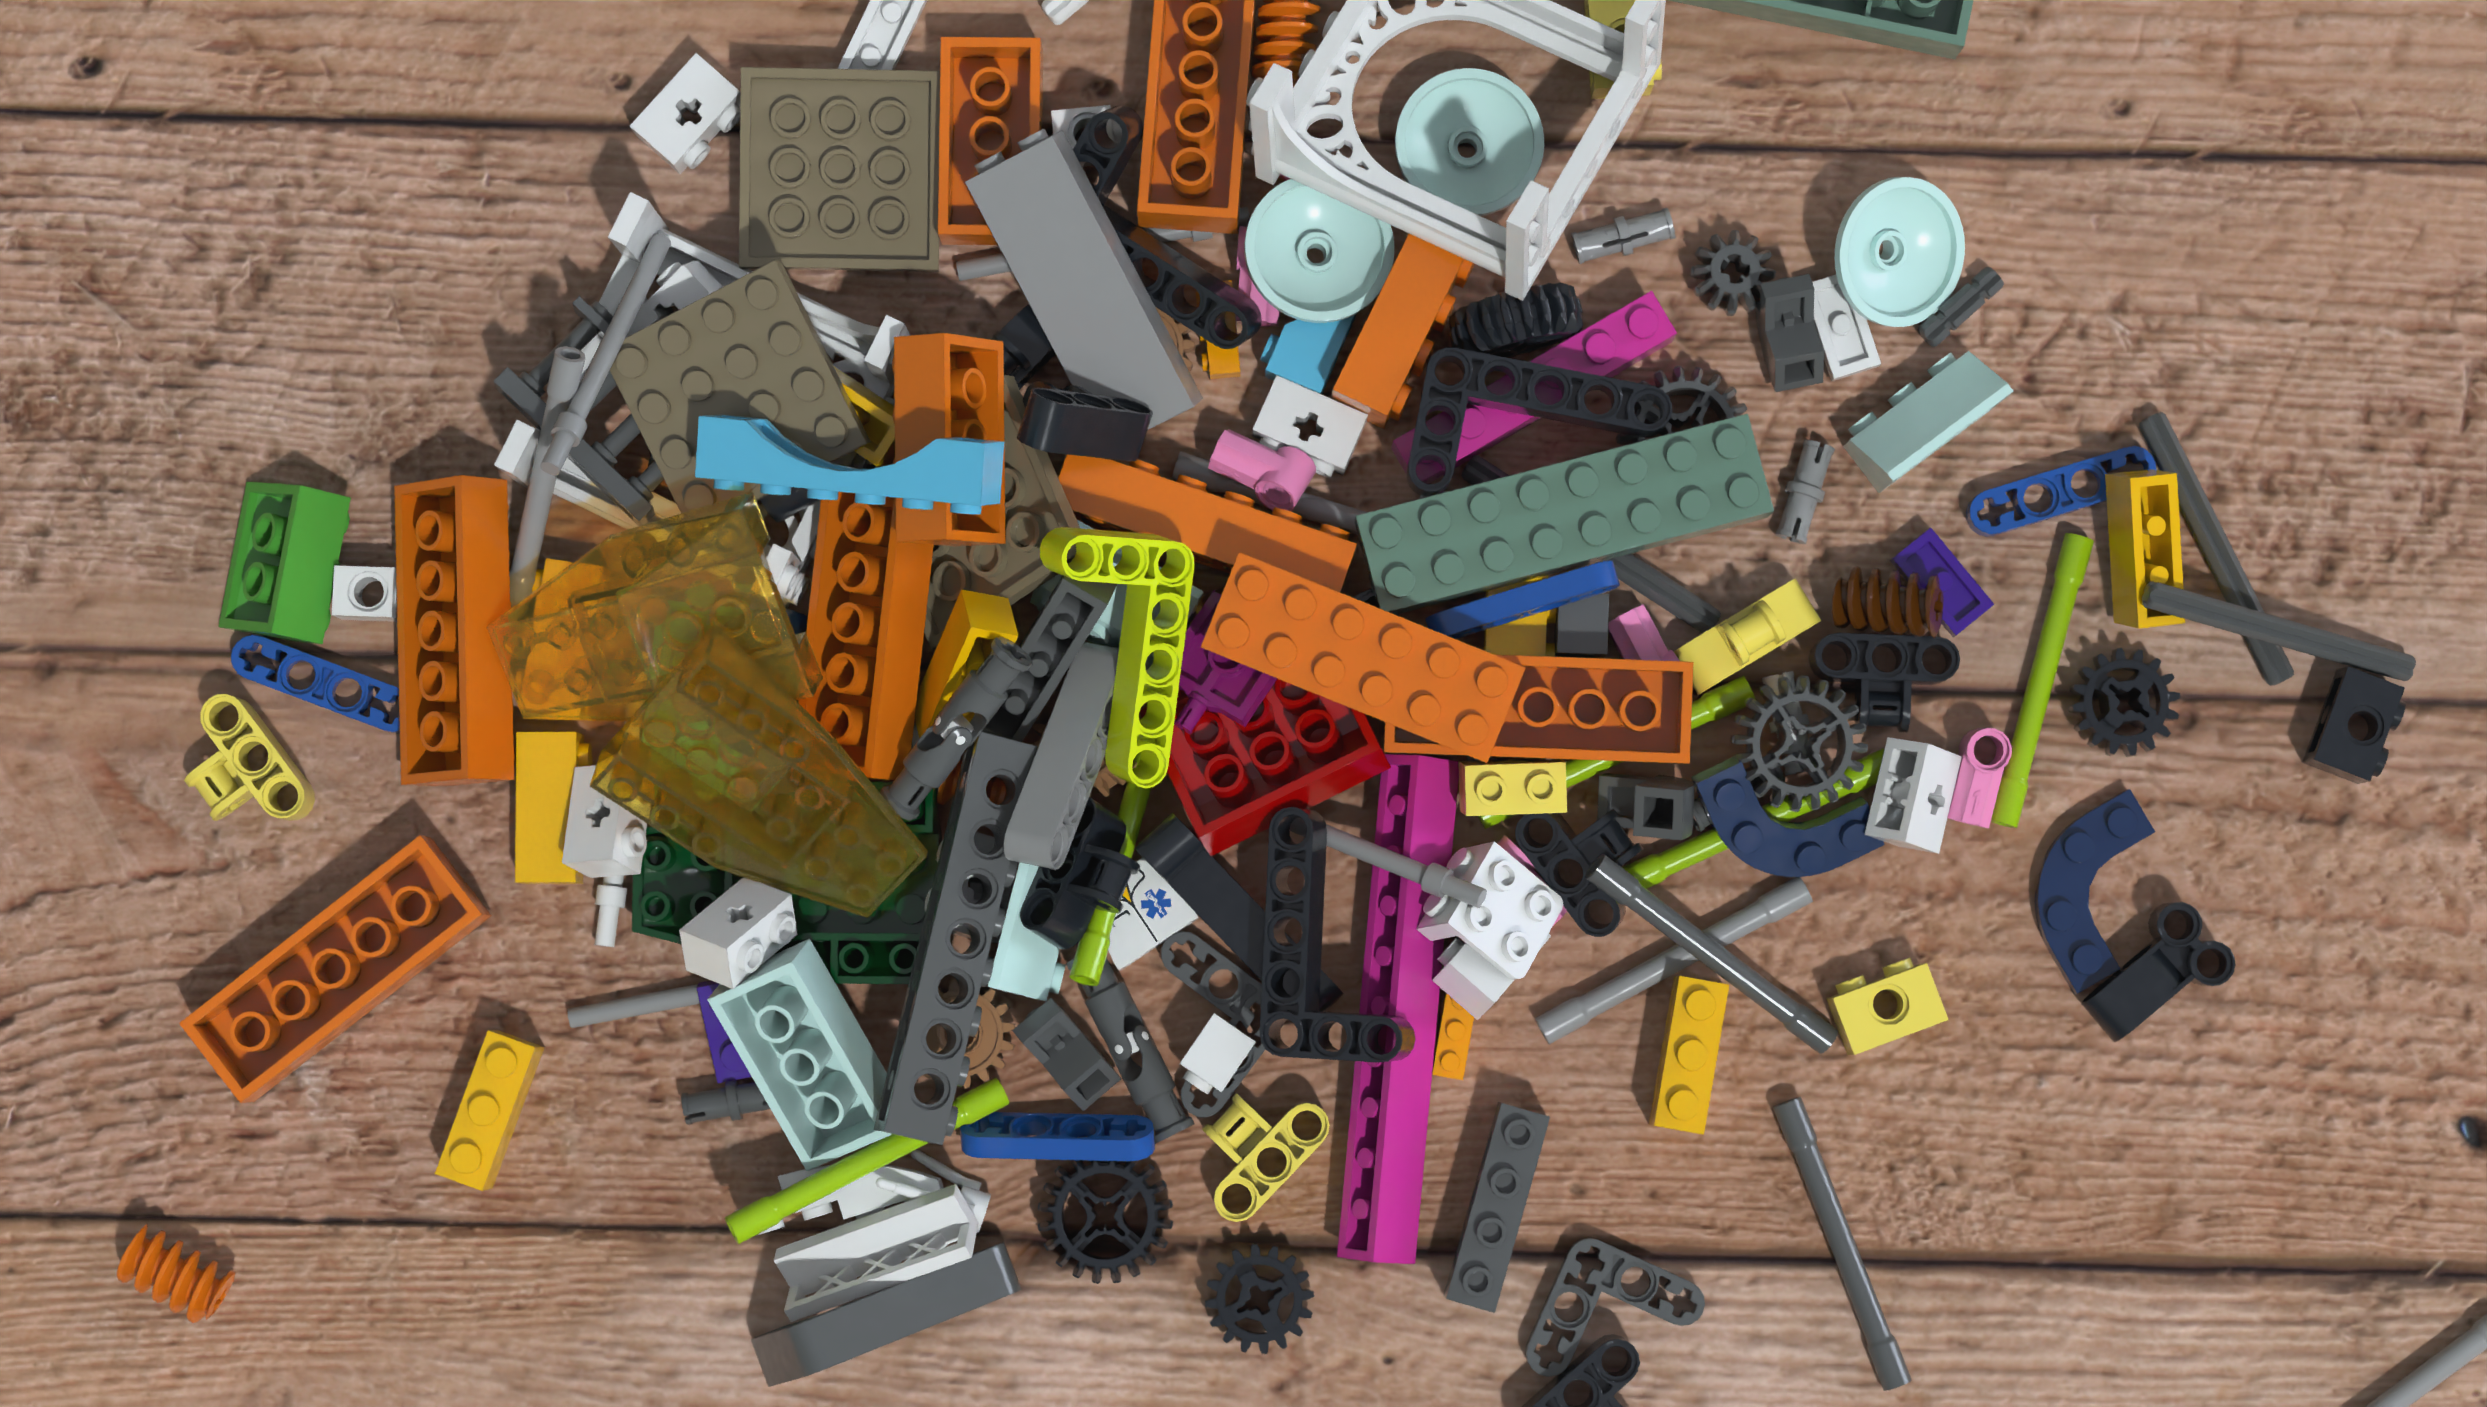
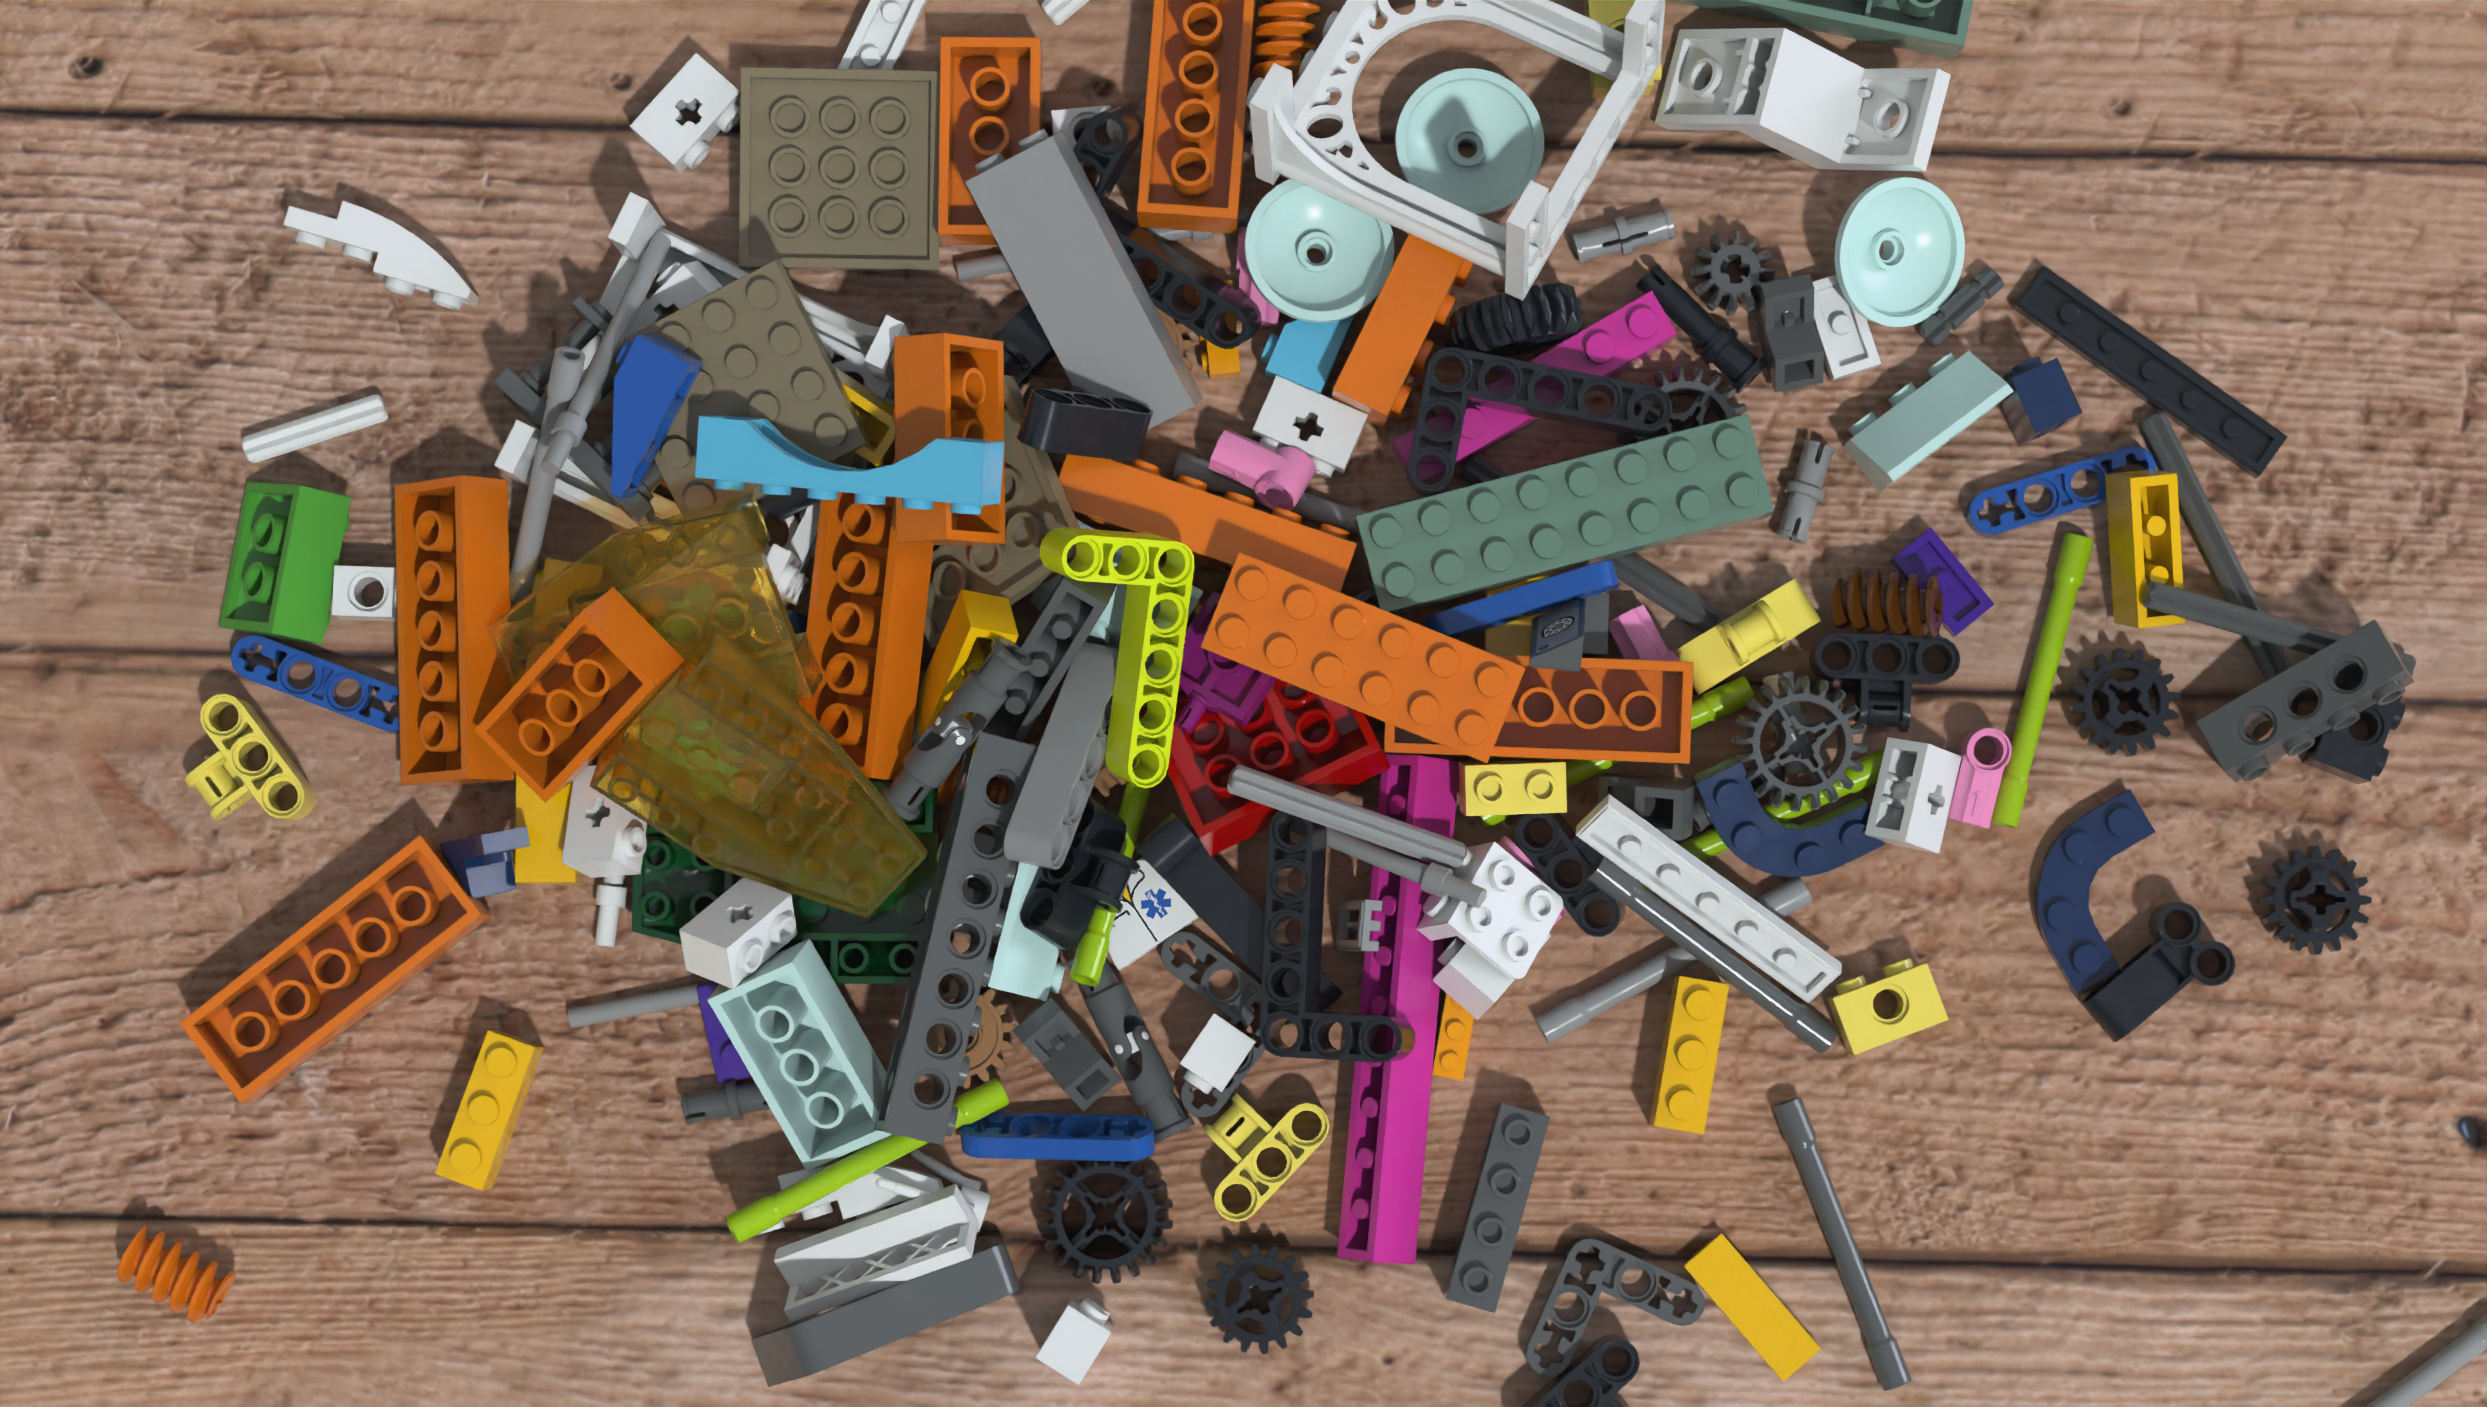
none -> white axle [242,394,388,463]
none -> white slope [283,201,479,310]
none -> slope [440,826,530,898]
none -> orange brick [474,587,685,803]
none -> blue slope [611,333,704,499]
none -> white brick [1036,1297,1115,1385]
none -> light grey axle [1227,765,1466,871]
none -> light grey tile [1335,899,1383,952]
none -> slope [1529,598,1586,672]
none -> white tile [1575,794,1842,1003]
none -> black pin [1636,263,1769,394]
none -> white bracket [1655,28,1951,171]
none -> yellow tile [1682,1233,1821,1382]
none -> dark blue brick [1999,356,2083,446]
none -> black tile [2012,265,2288,479]
none -> dark grey brick [2196,619,2414,782]
none -> black gear [2258,846,2372,955]

